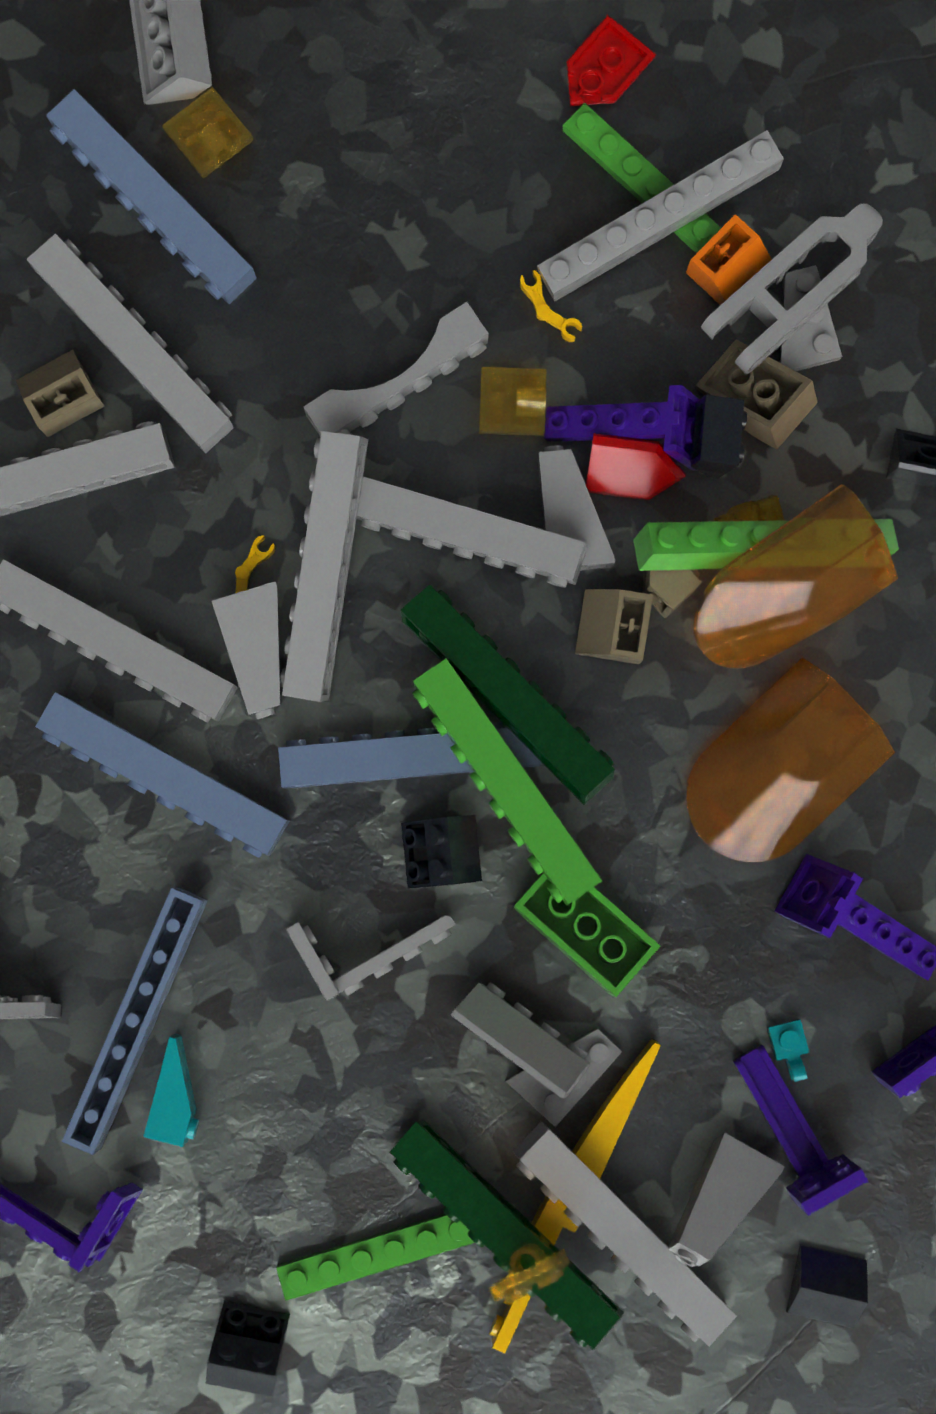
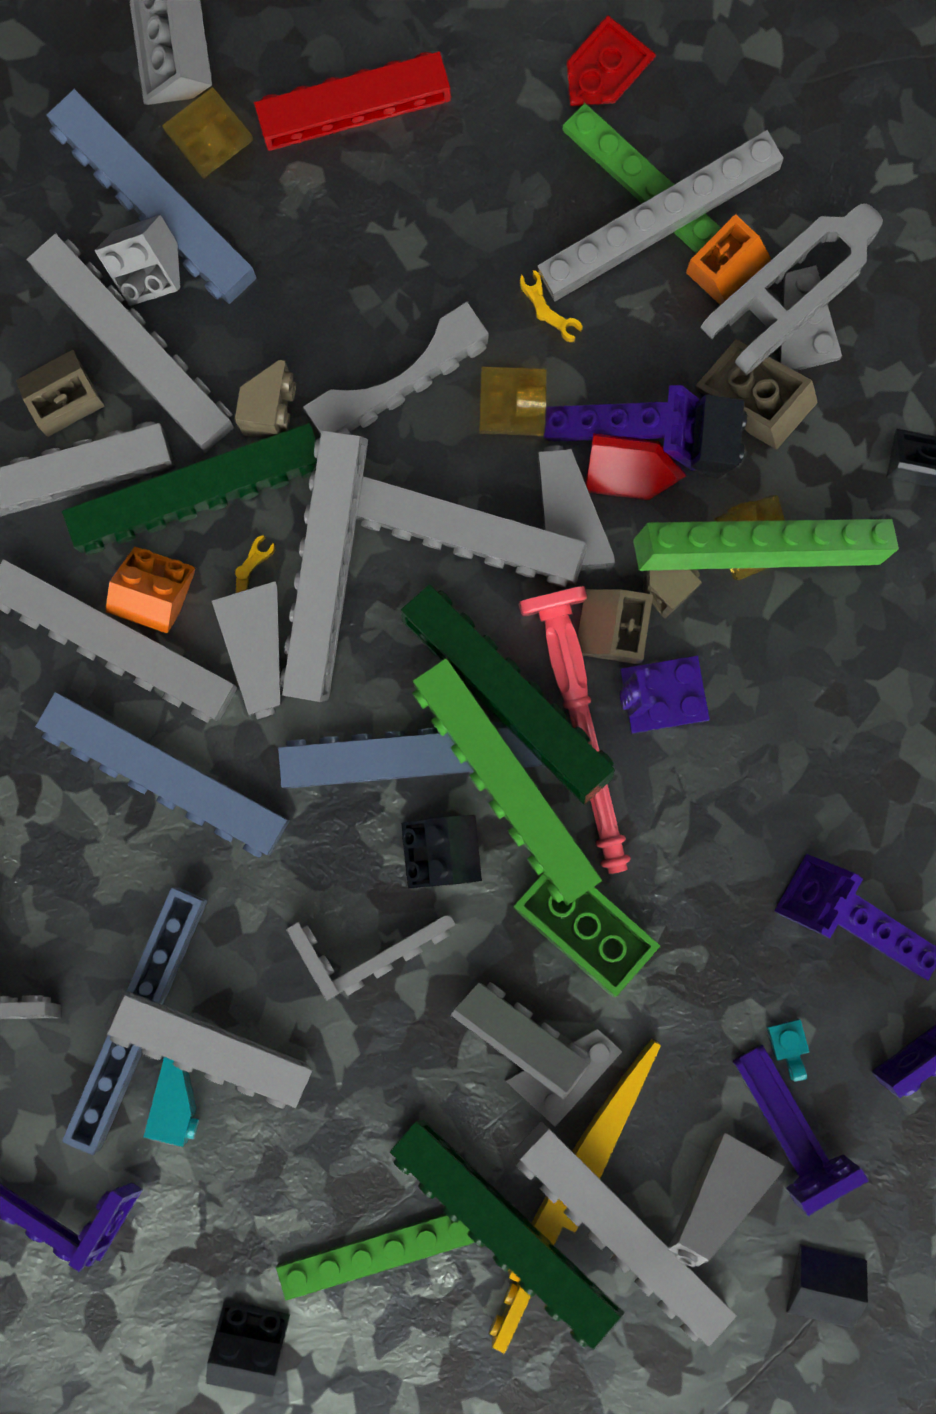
clear yellow plate [489,1244,569,1303] -> none
clear orange windscreen [687,657,895,862] -> none
clear orange windscreen [693,485,898,668] -> none
none -> dark green brick [62,423,317,555]
none -> light grey slope [94,215,180,306]
none -> light grey brick [105,989,313,1109]
none -> orange slope [106,546,195,633]
none -> dark tan slope [235,360,296,439]
none -> red brick [254,51,451,151]
none -> coral piece [519,586,631,874]
none -> dark purple bracket [619,656,710,734]

